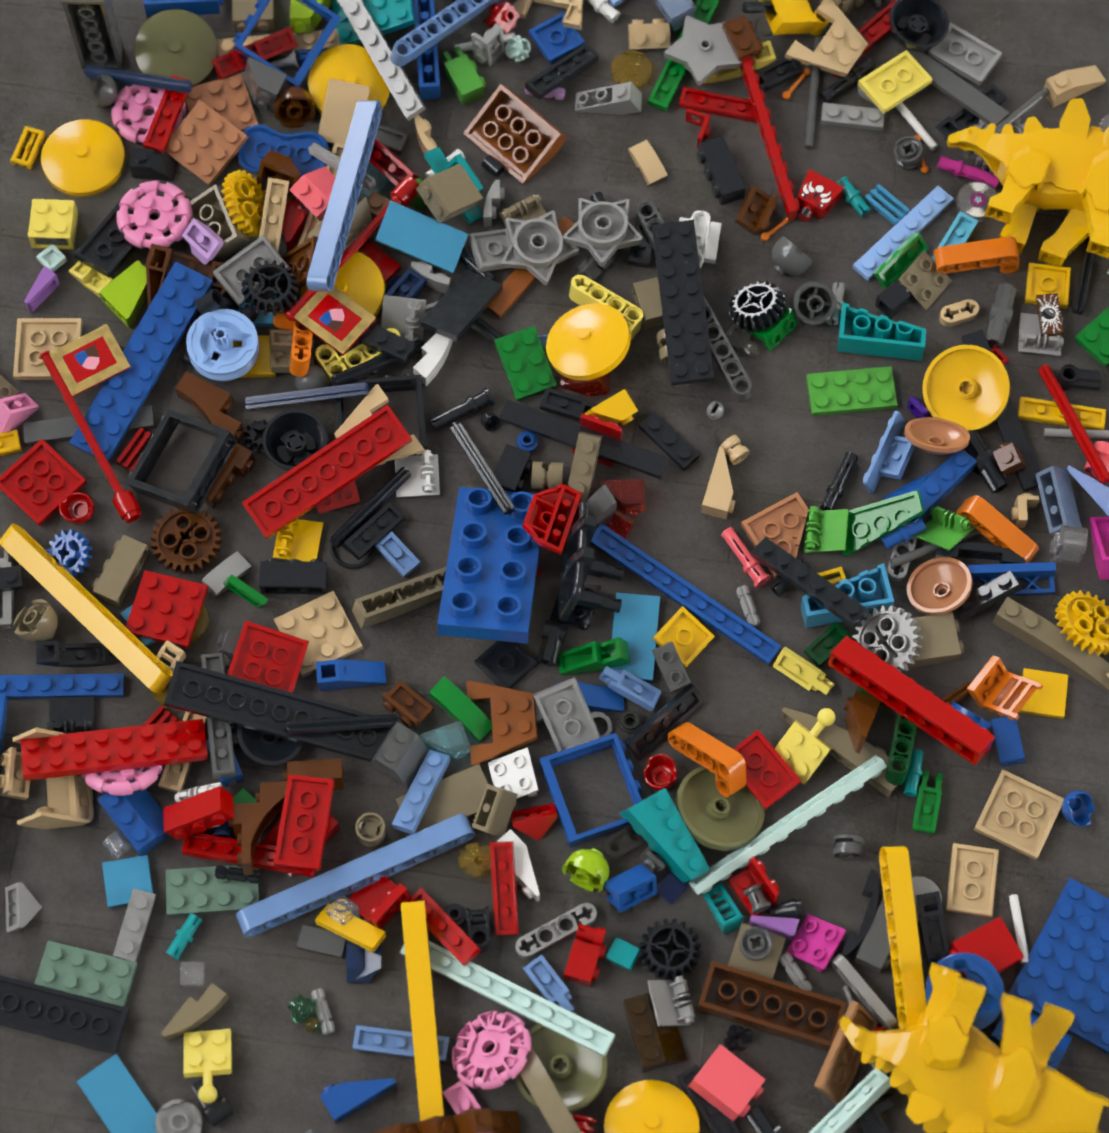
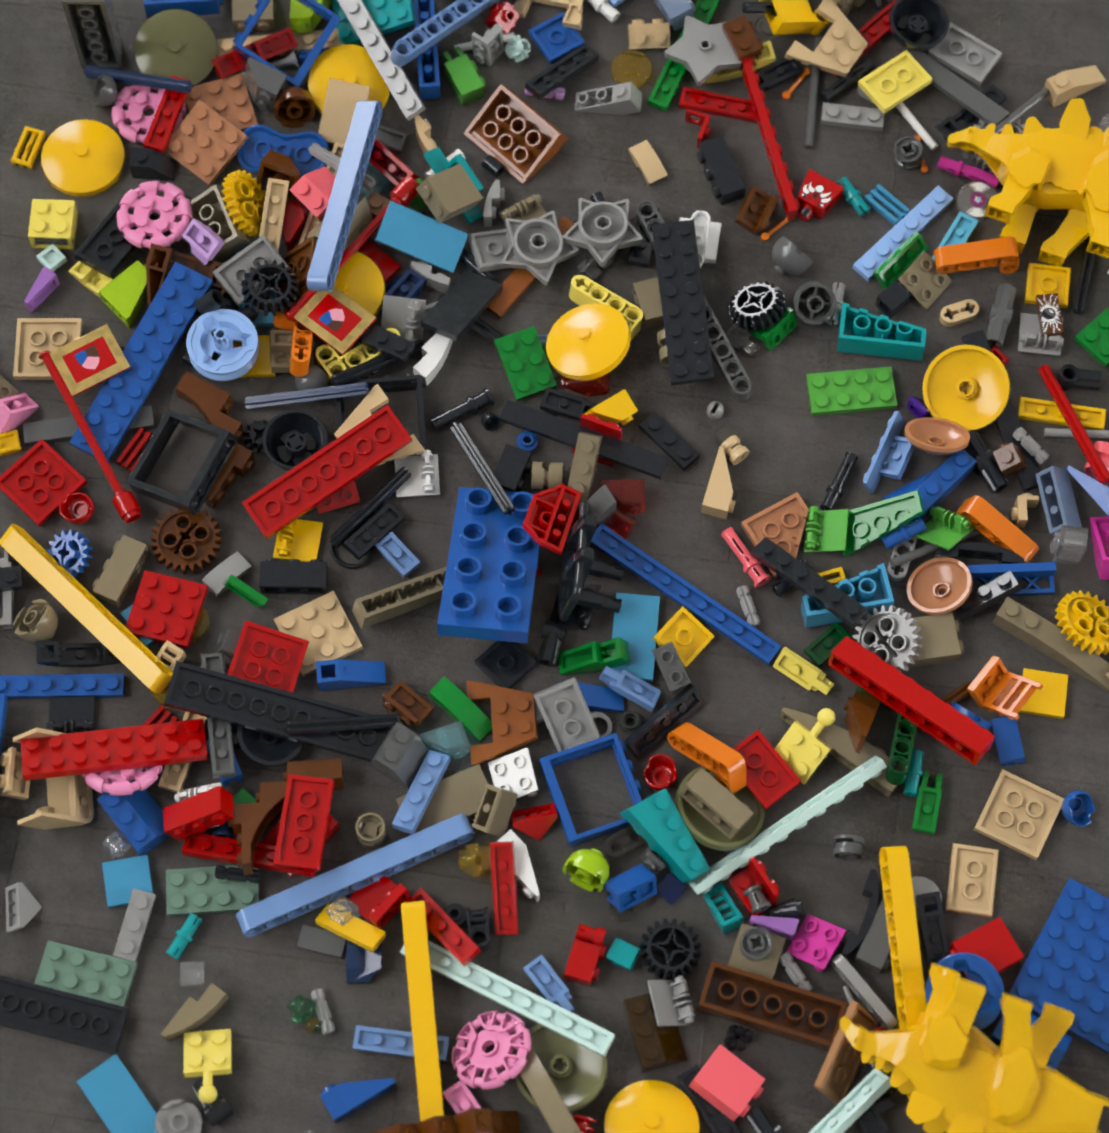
light grey beam [516,903,597,959] -> none
white bar [1009,894,1029,964] -> none
none -> dark tan brick [679,768,753,840]
none -> light grey axle [1013,427,1049,464]

